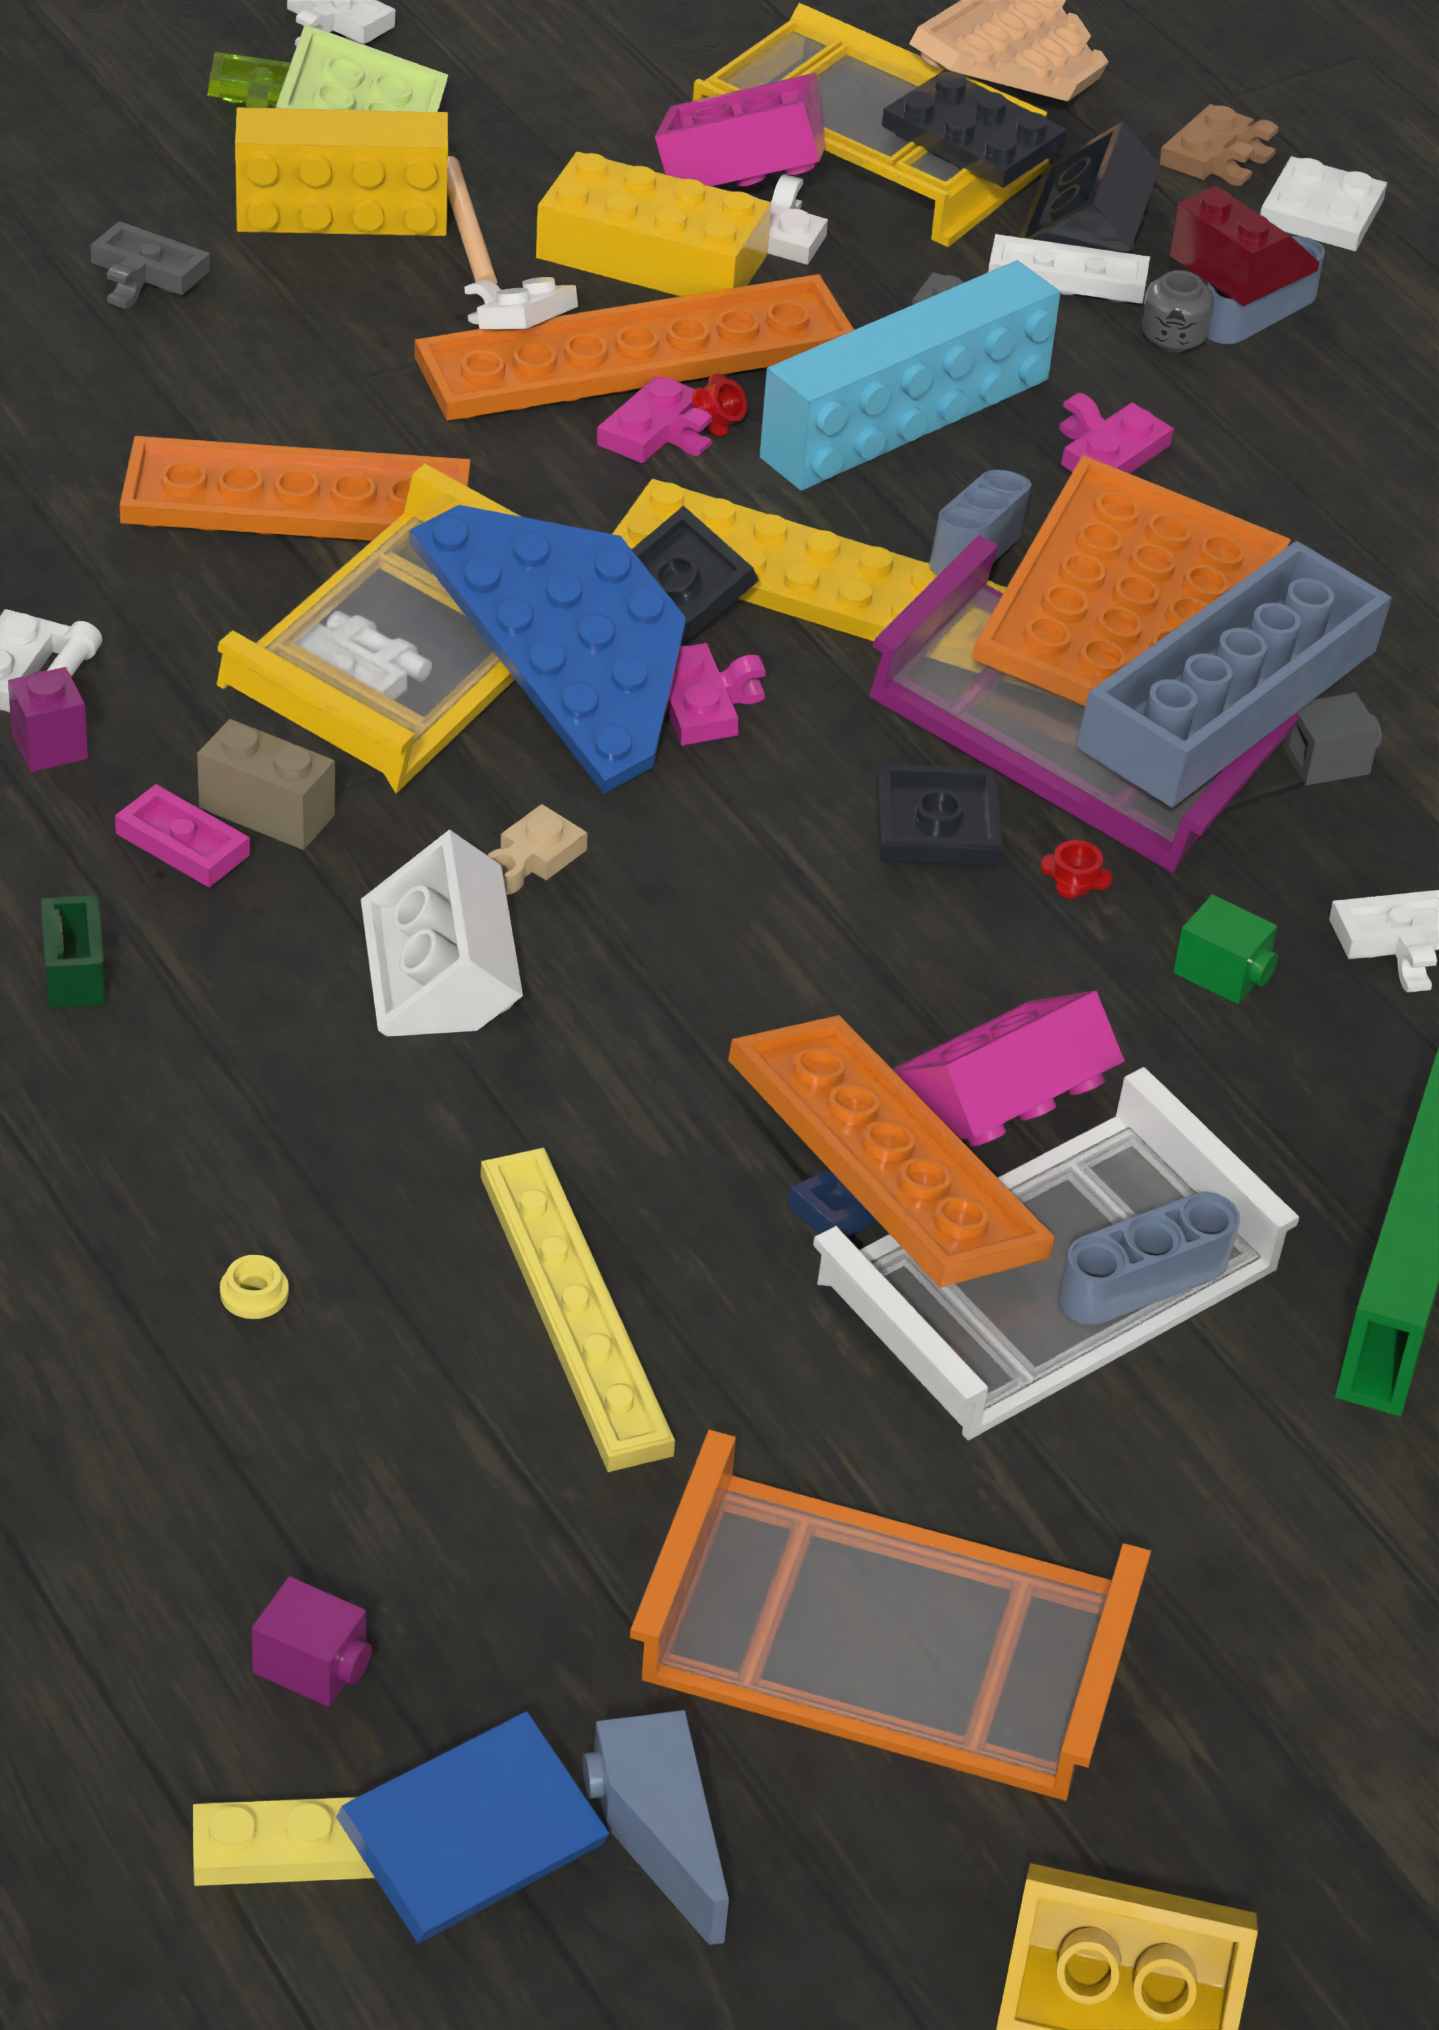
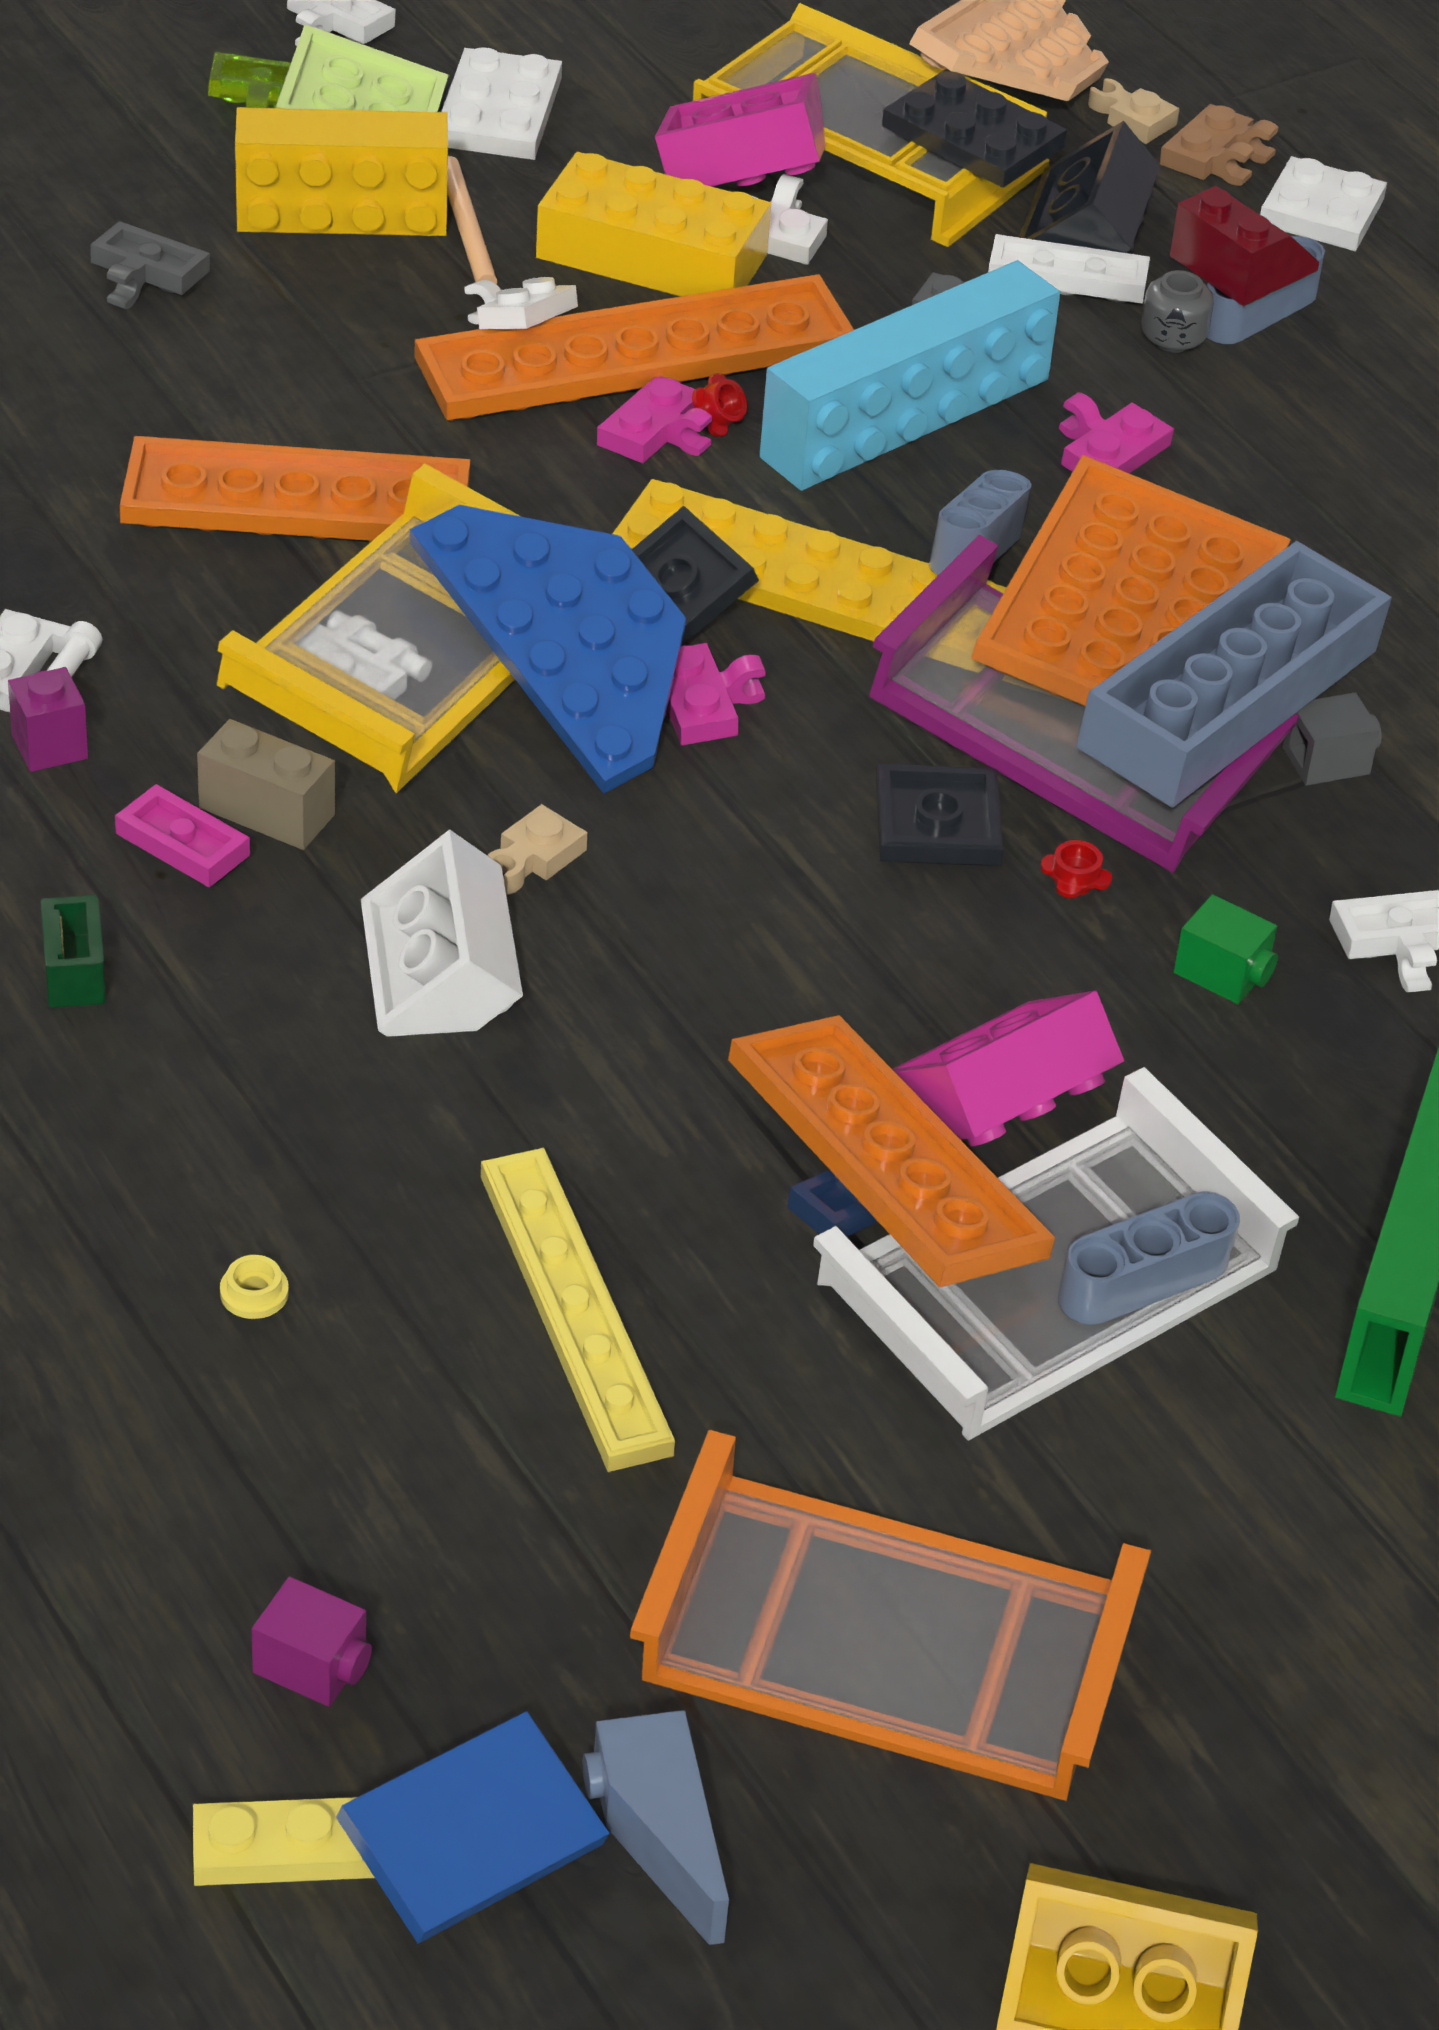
none -> white plate [442,48,562,160]
none -> tan plate [1088,78,1179,144]

